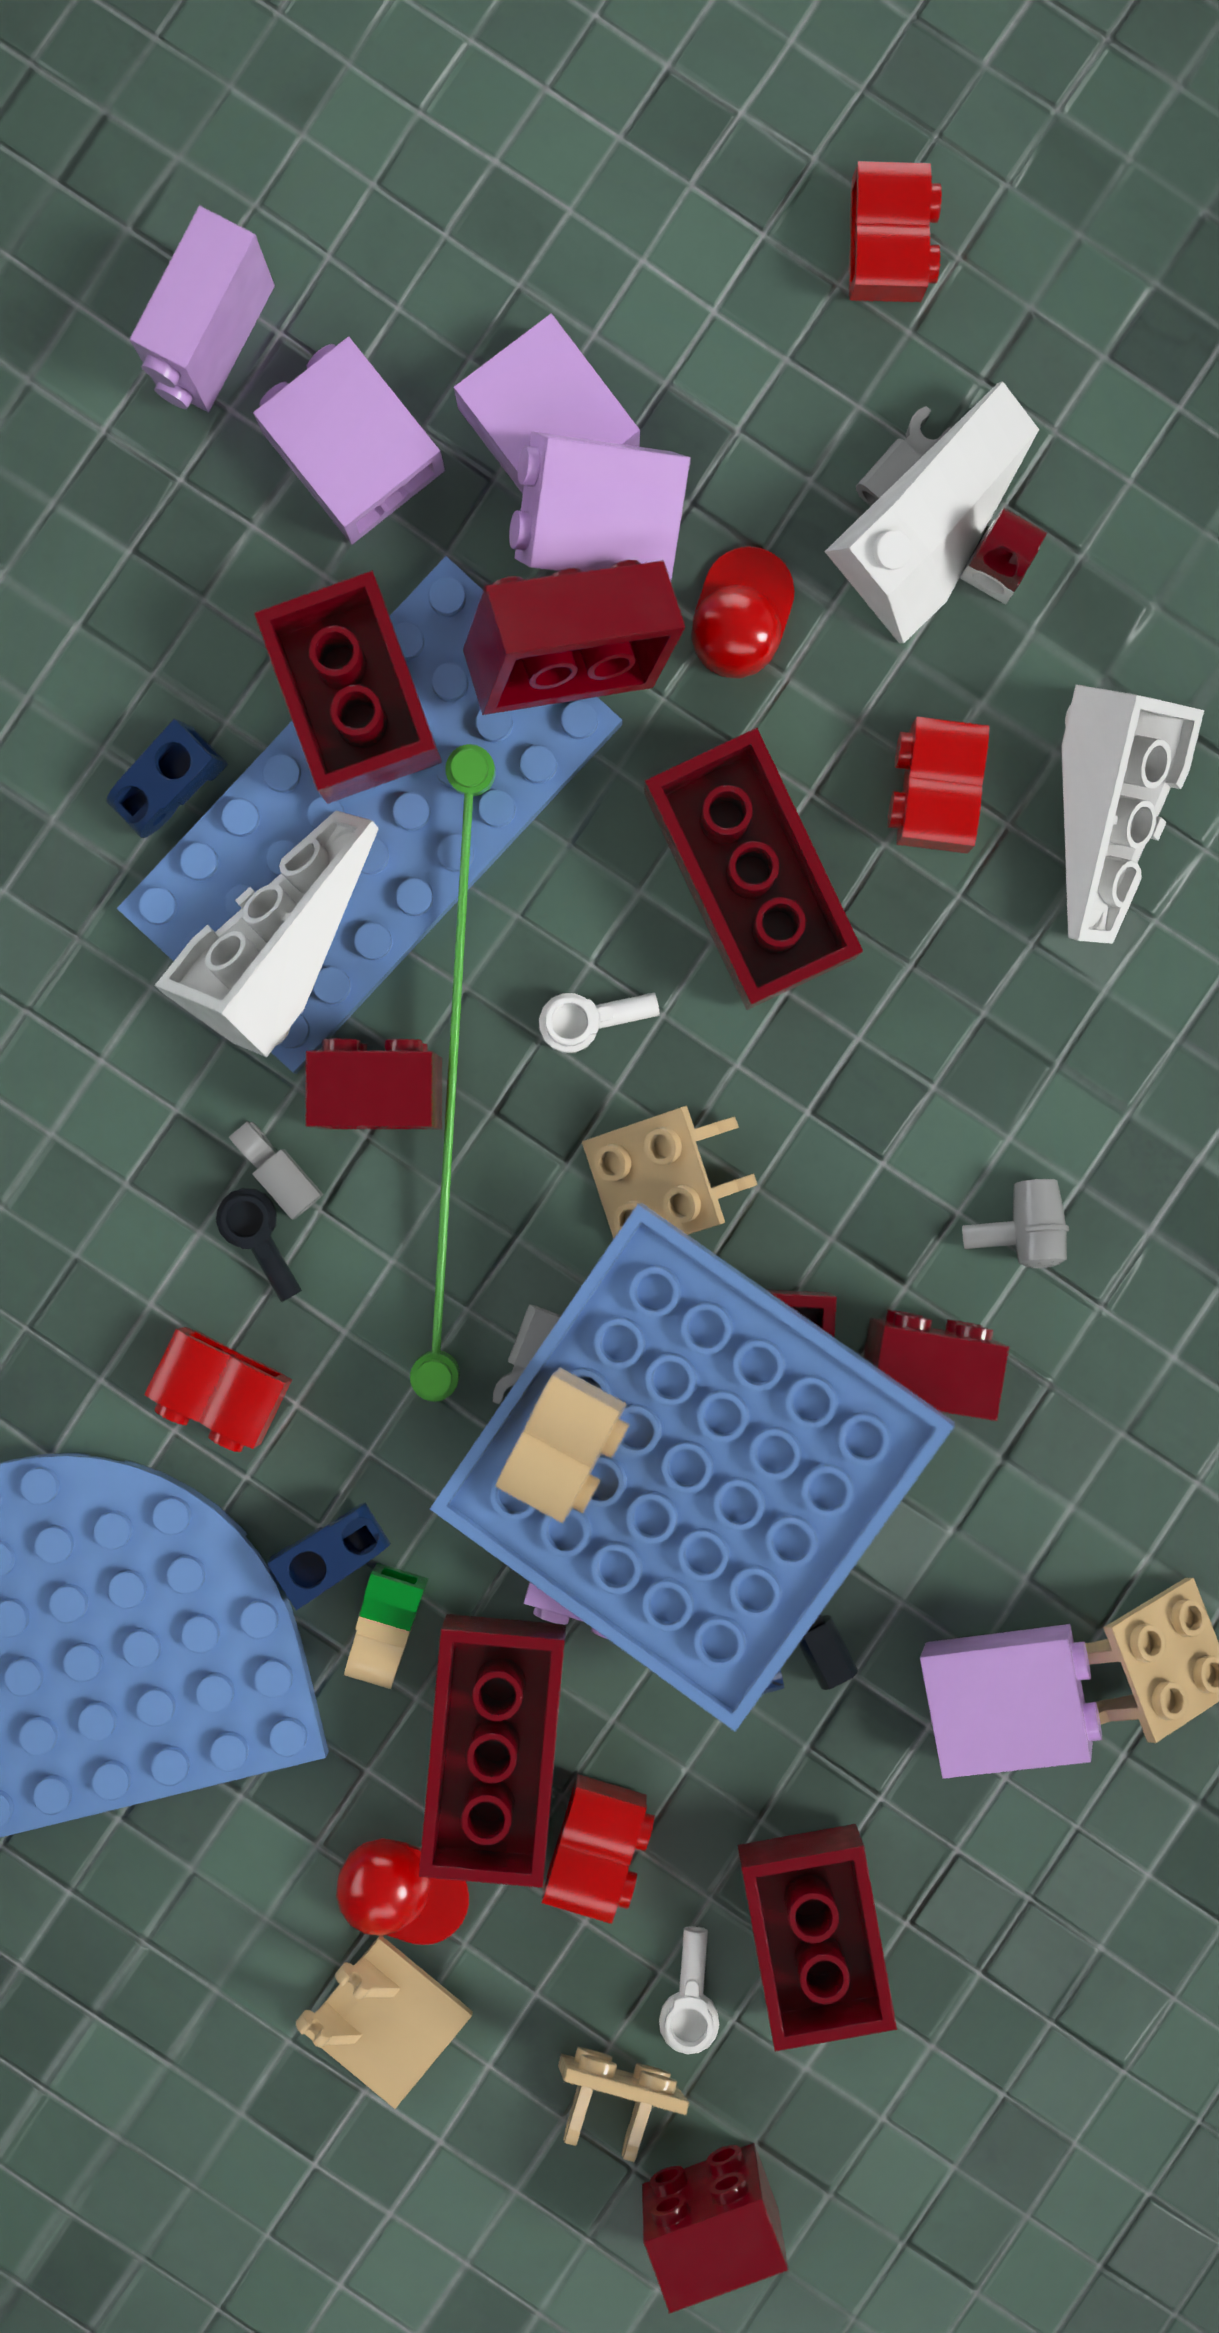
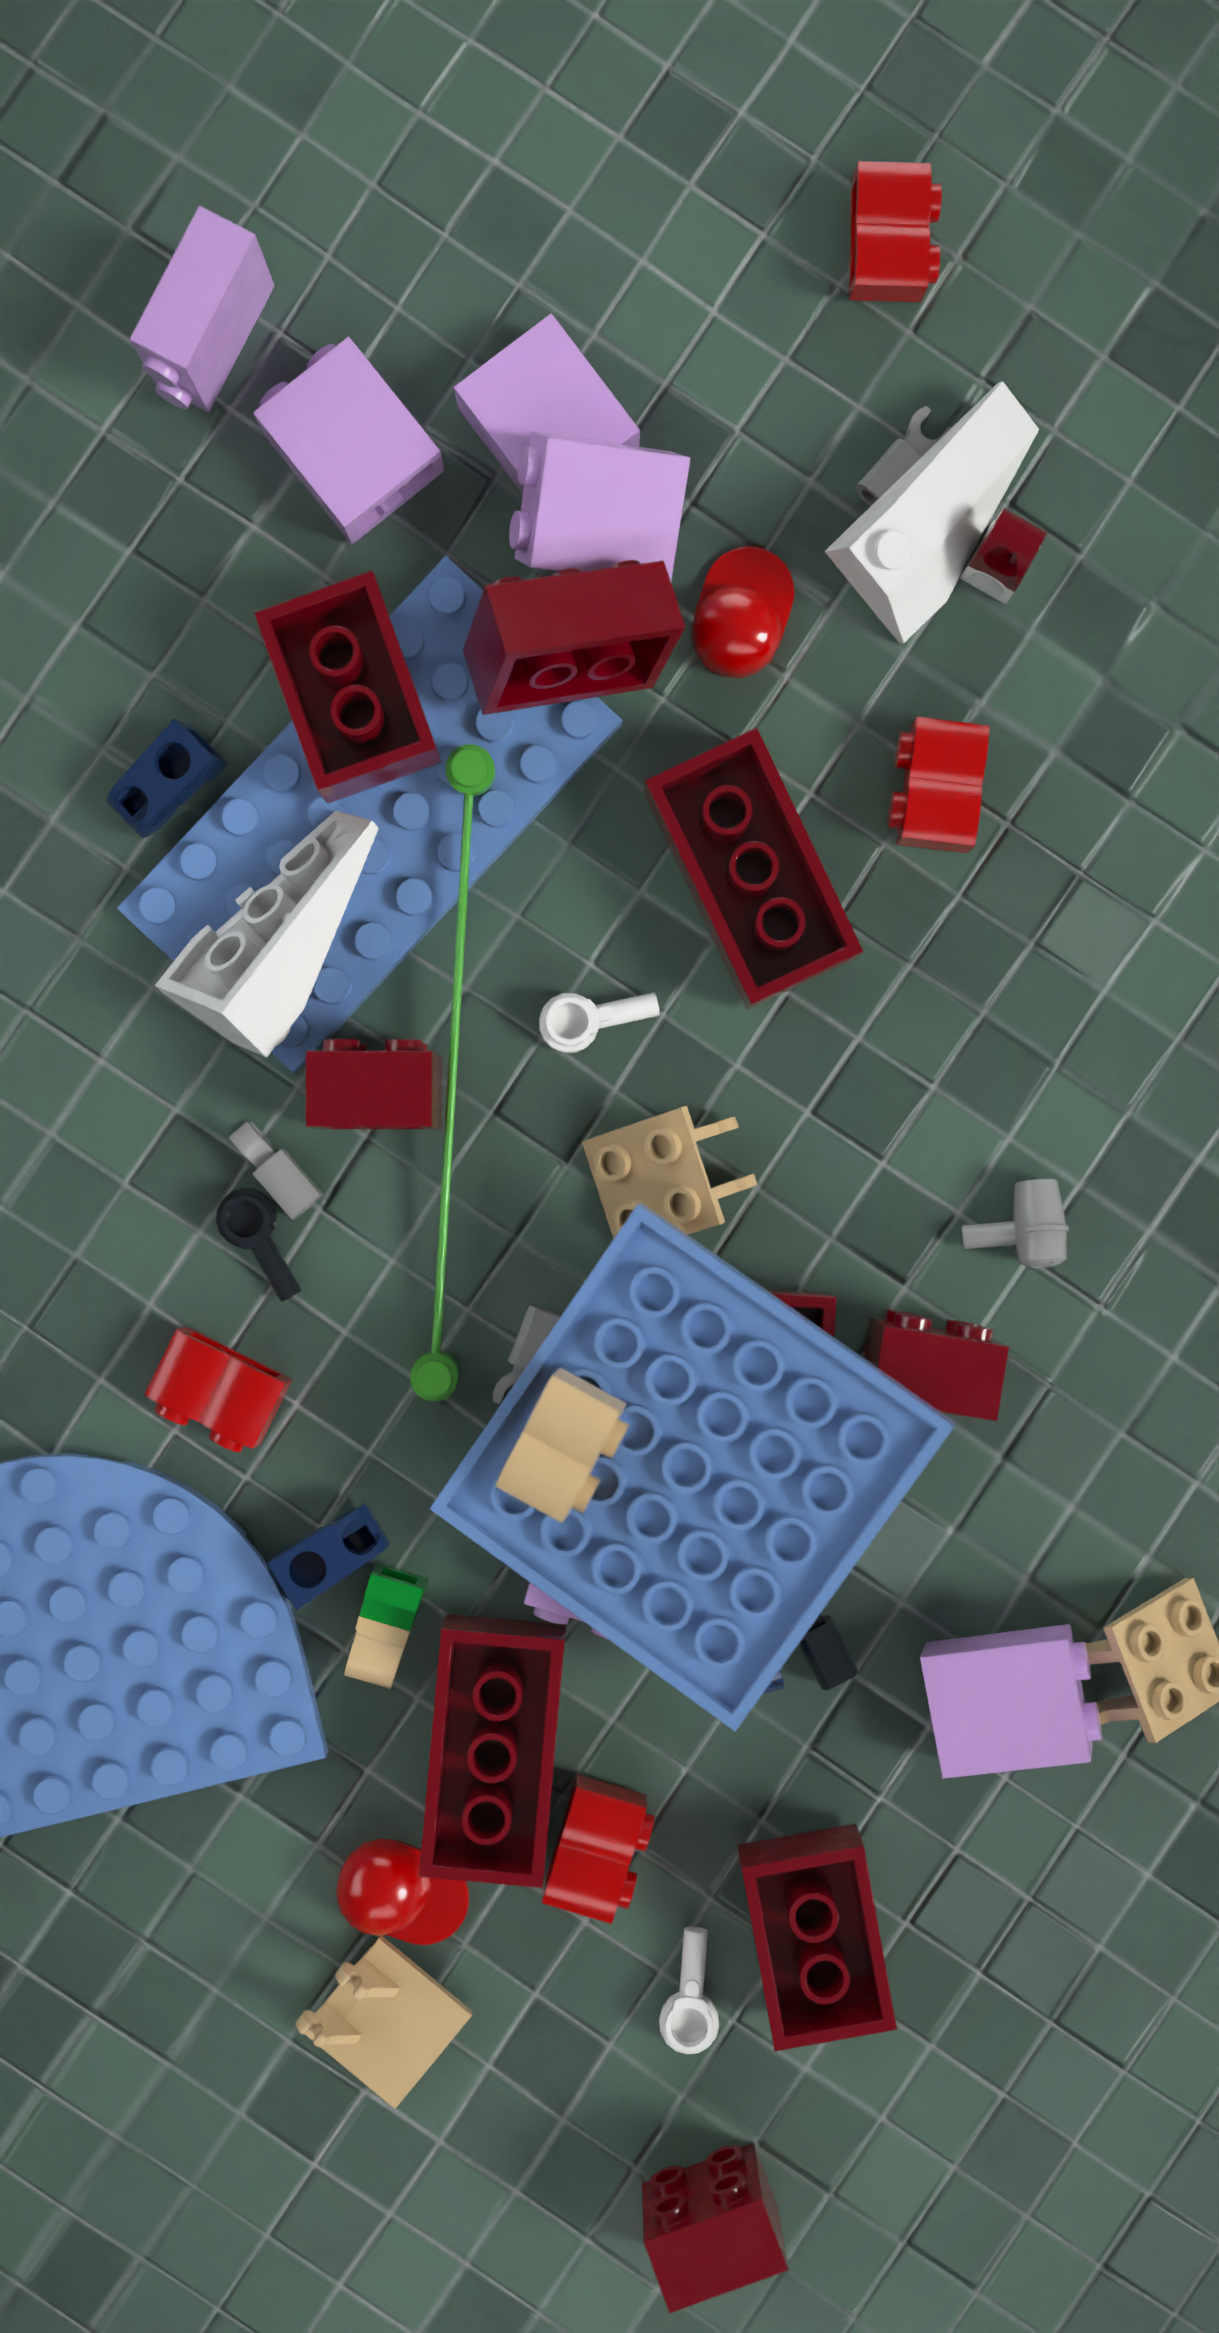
tan plate [558,2047,689,2162] -> none
white wedge [1062,685,1204,944] -> none

